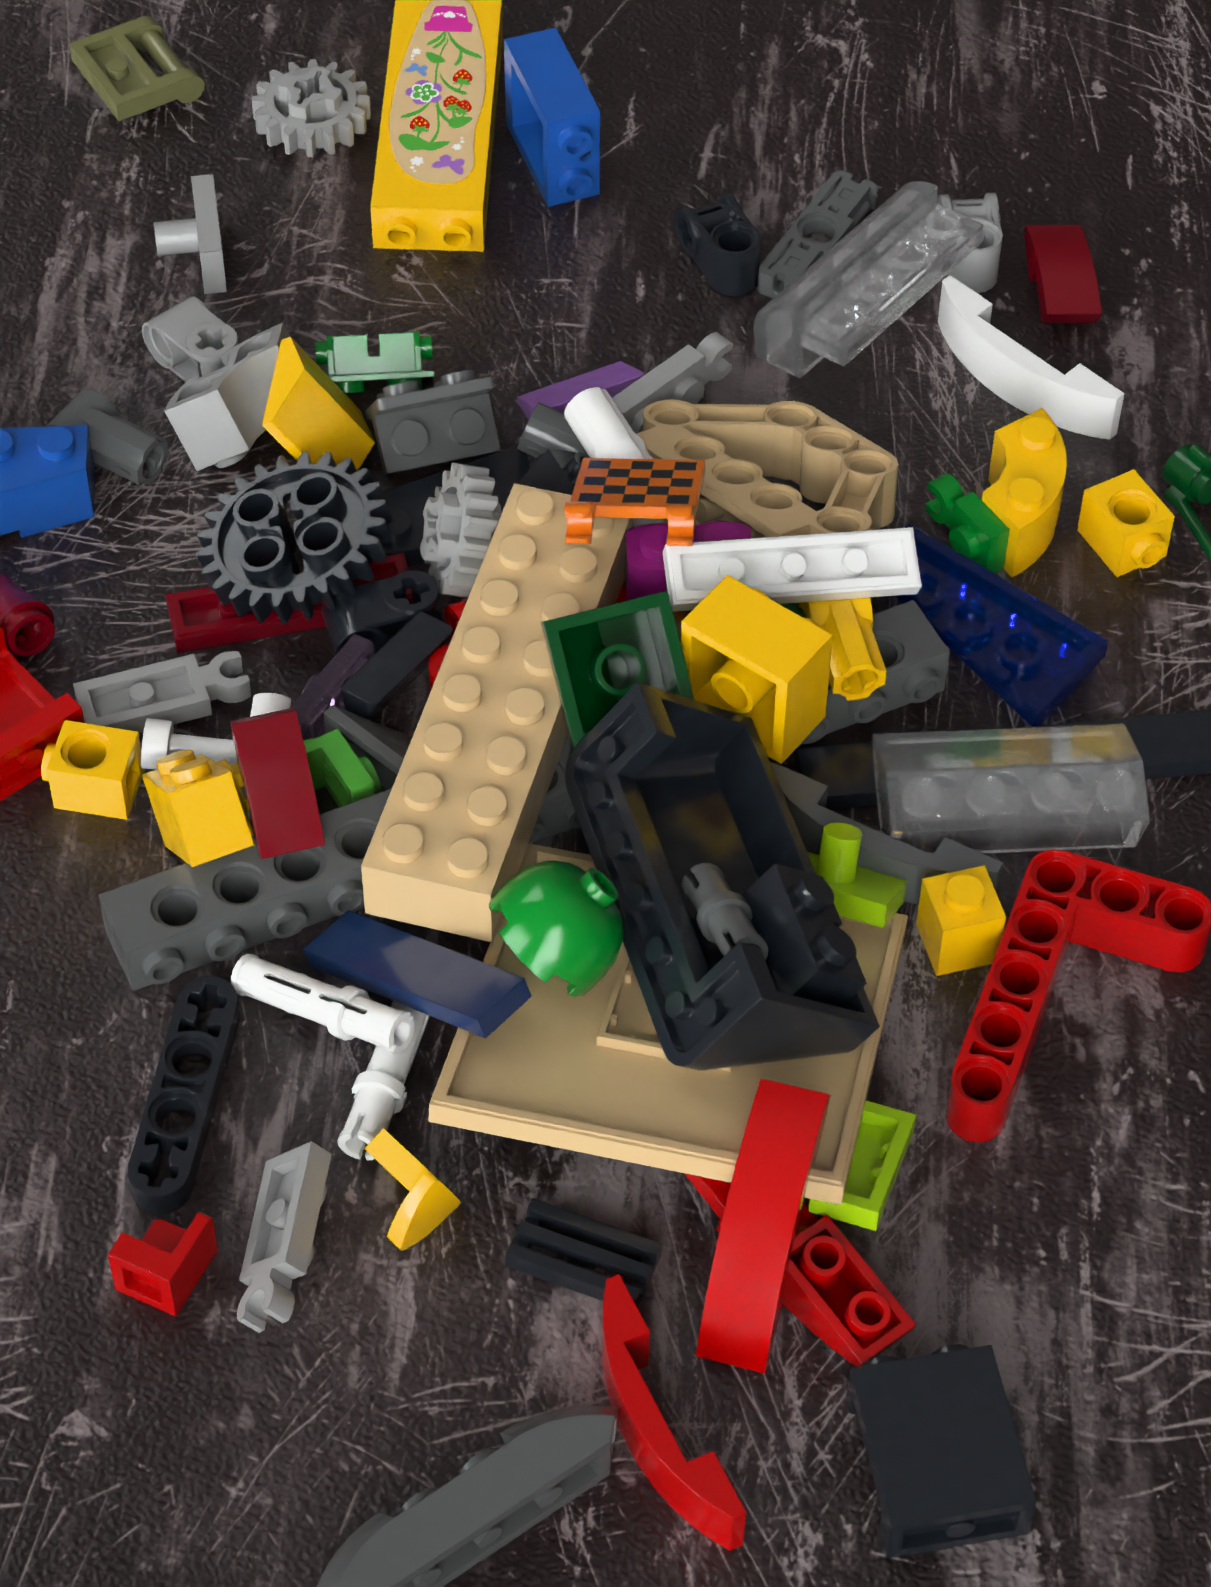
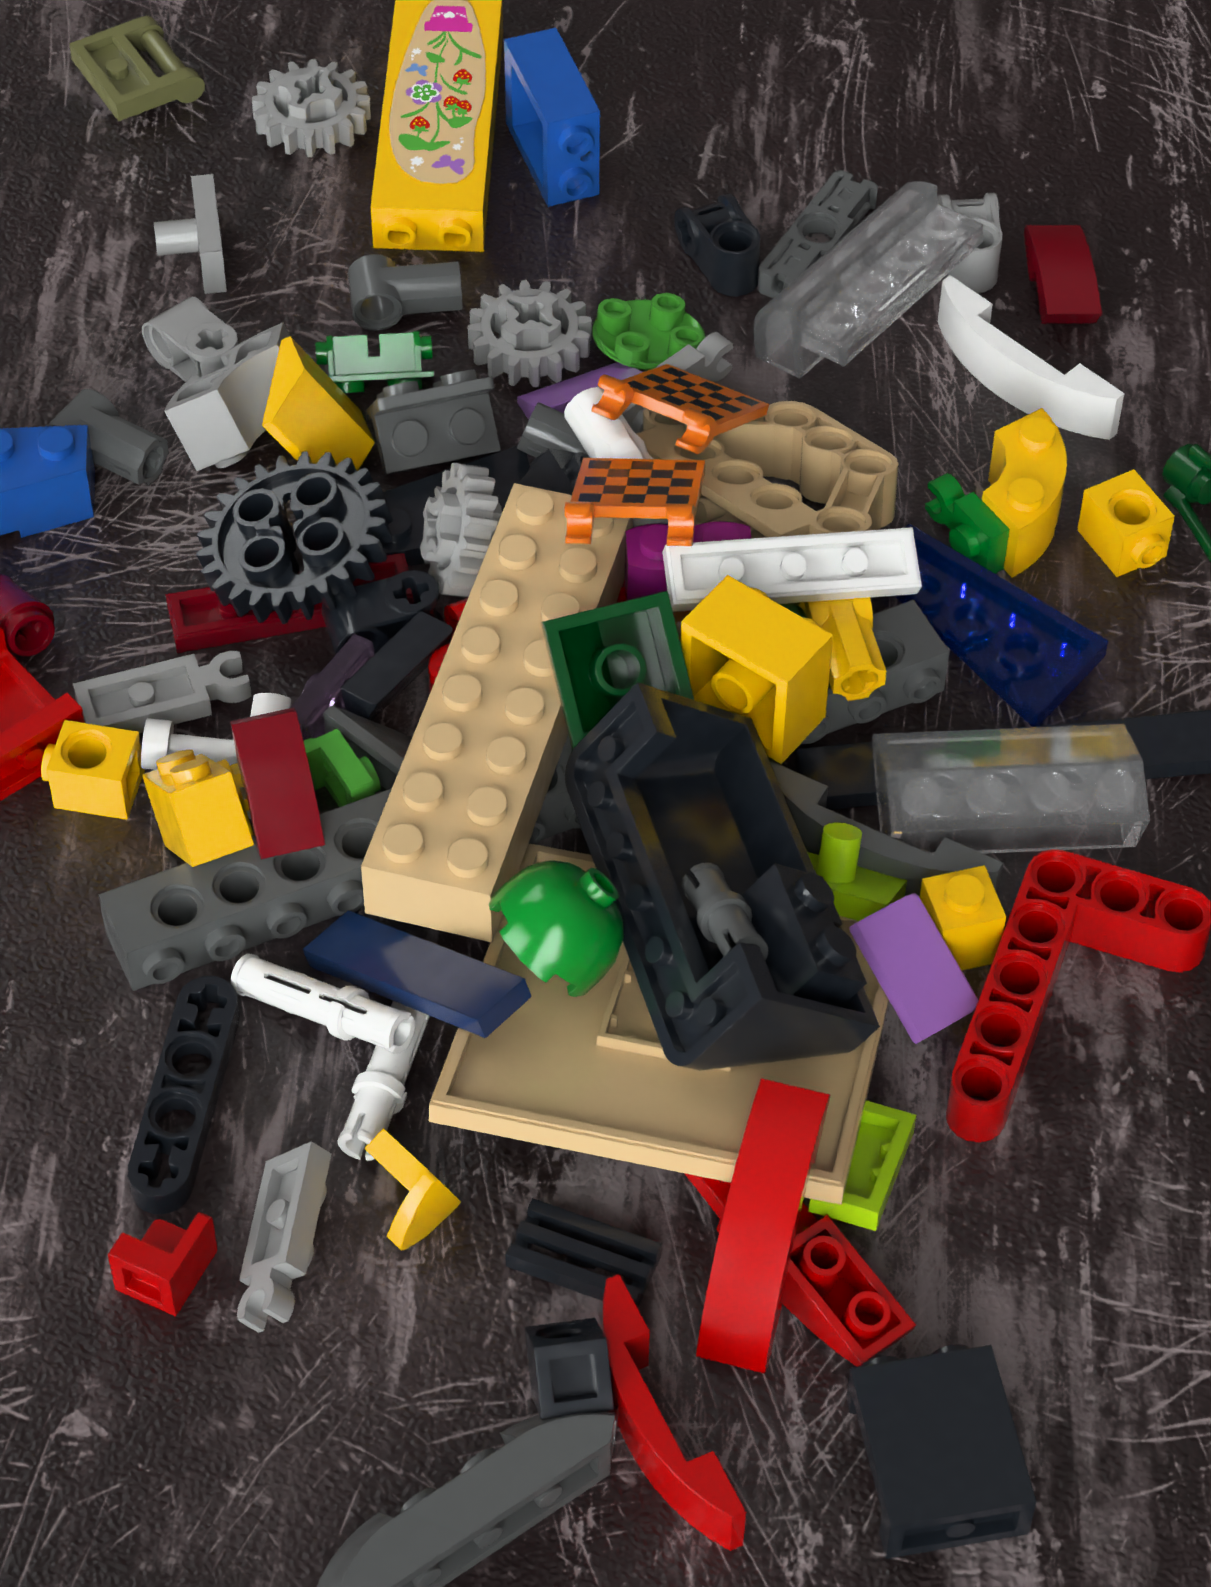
none -> dark grey piece [348,254,463,331]
none -> light grey gear [467,280,592,387]
none -> black brick [524,1318,614,1419]
none -> orange flag [591,364,769,454]
none -> bright green dish [592,293,706,370]
none -> medium lavender slope [849,893,978,1044]

